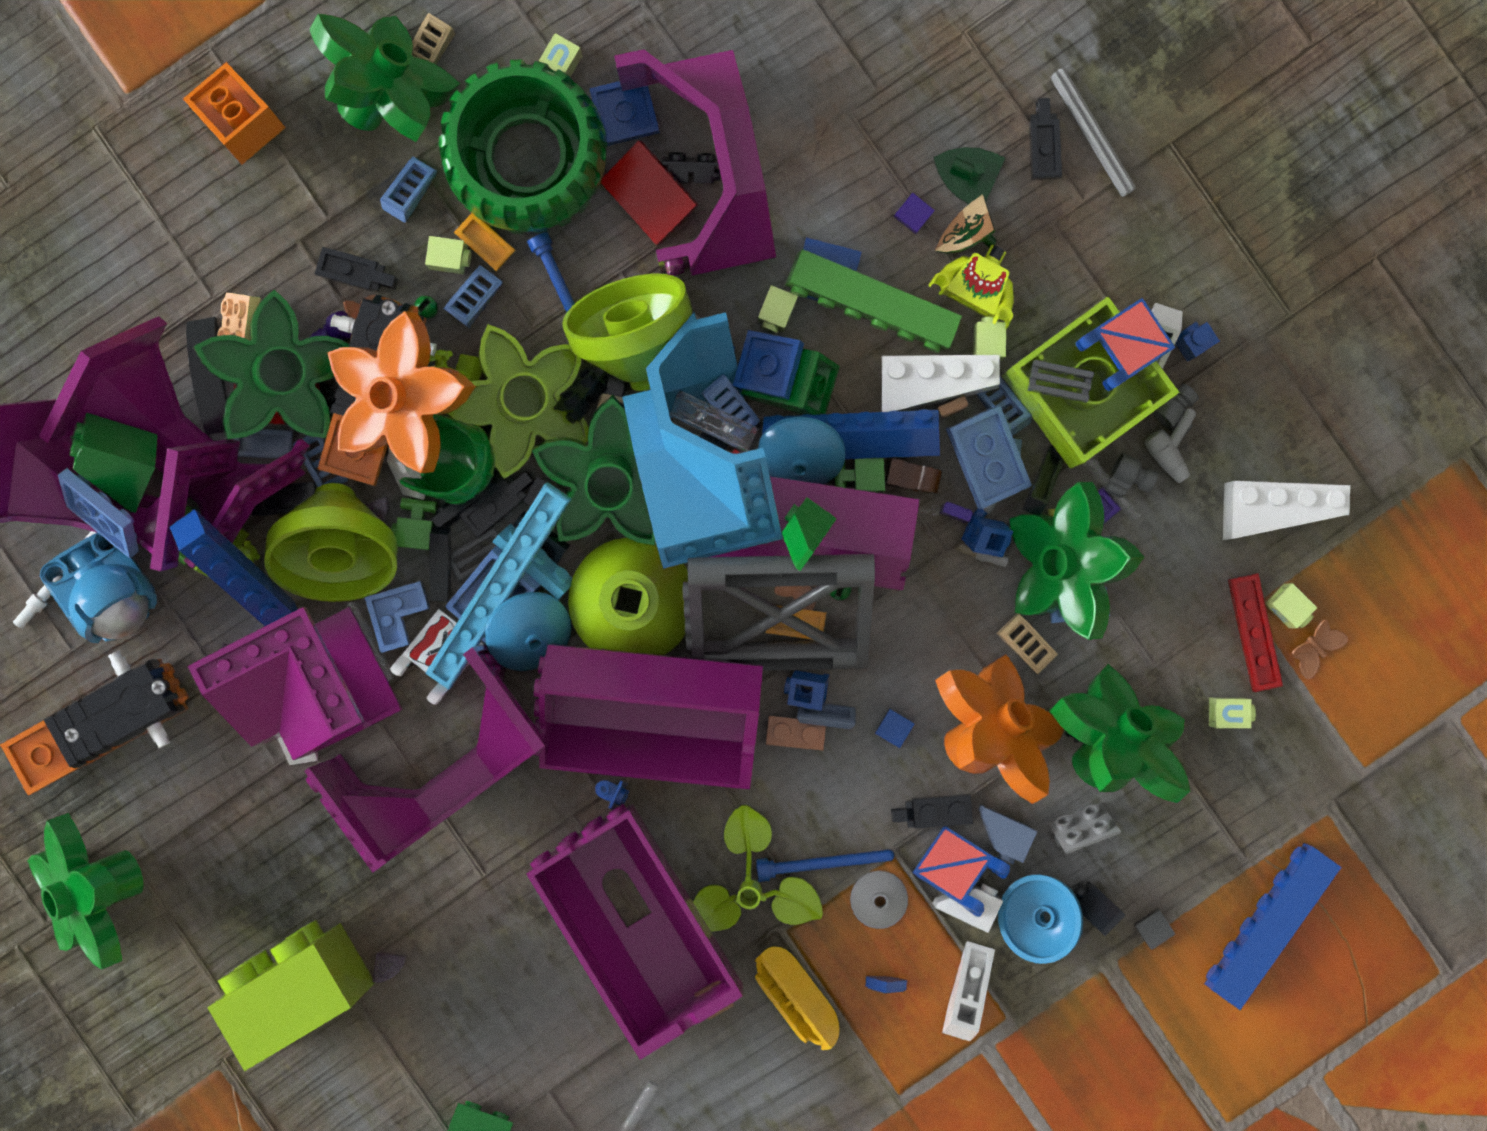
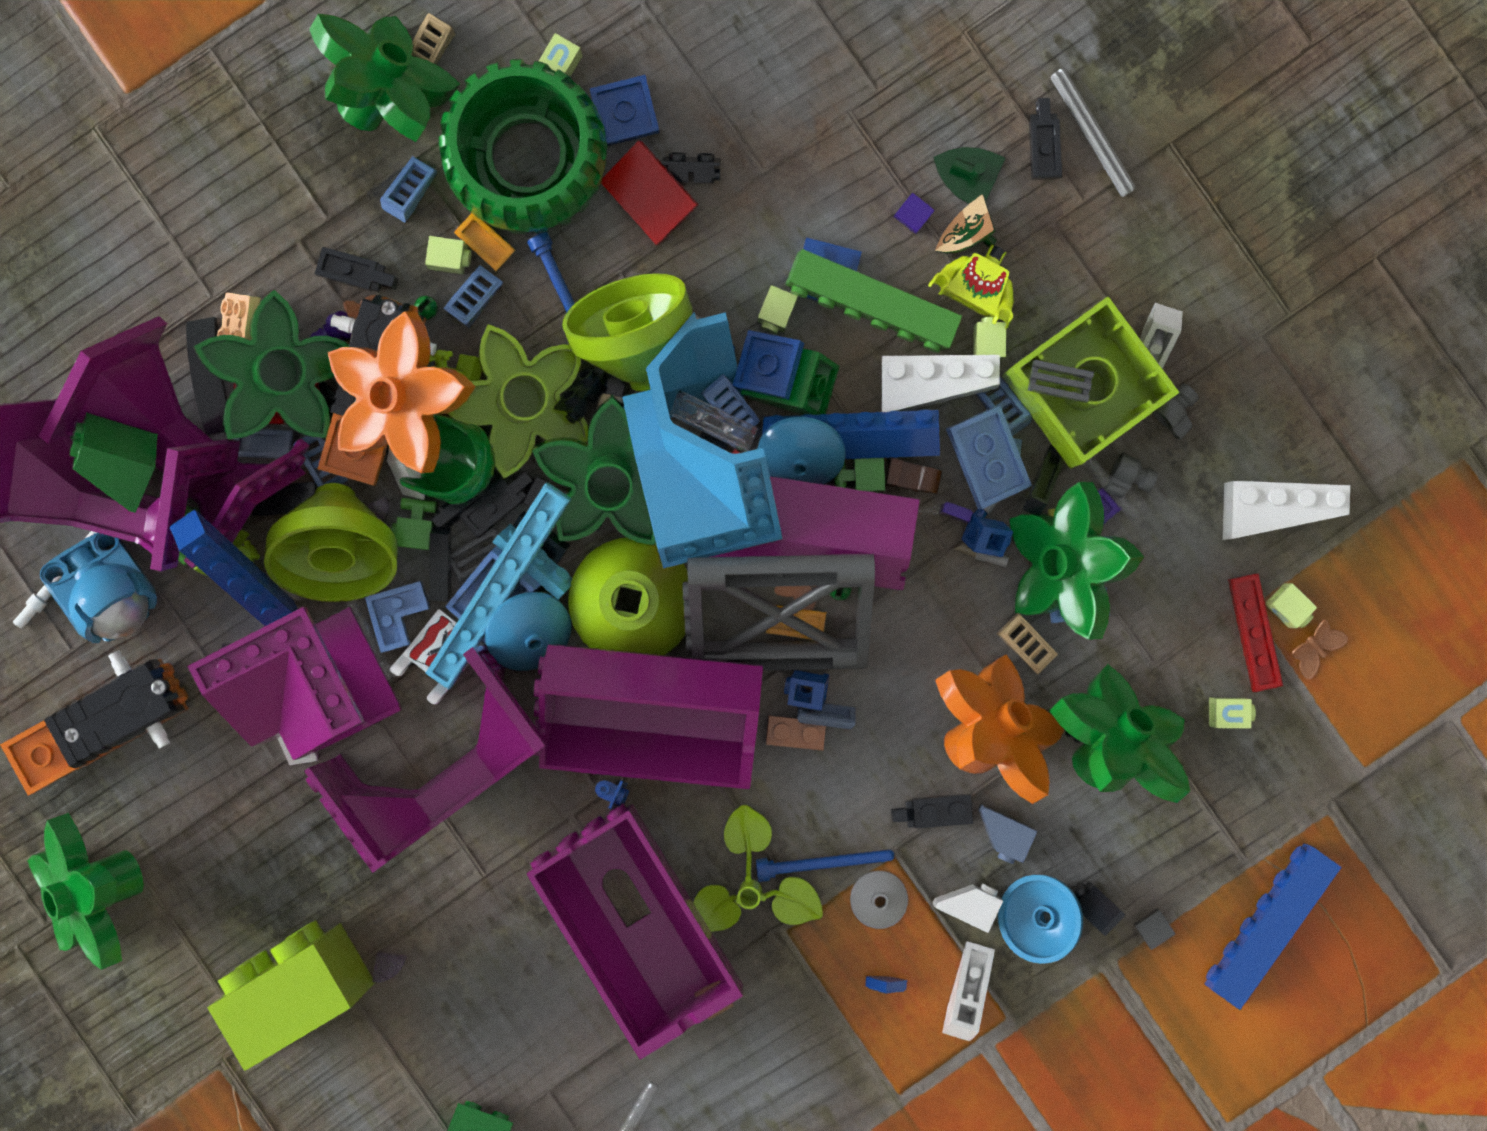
medium blue plate [58,468,139,558] -> none
orange slope [183,62,286,165] -> none
magenta panel [614,49,776,276] -> none
yellow brick [755,947,839,1050] -> none
green slope [782,497,837,571] -> none
blue tile [875,708,914,748] -> none
flag [913,826,1010,917] -> none
medium nougat tile [935,396,968,420] -> none
light grey hinge [1048,803,1121,854] -> none
coral flag [1075,298,1176,391] -> none
light grey piece [1144,408,1196,483] -> none
blue brick [1175,322,1220,362] -> none

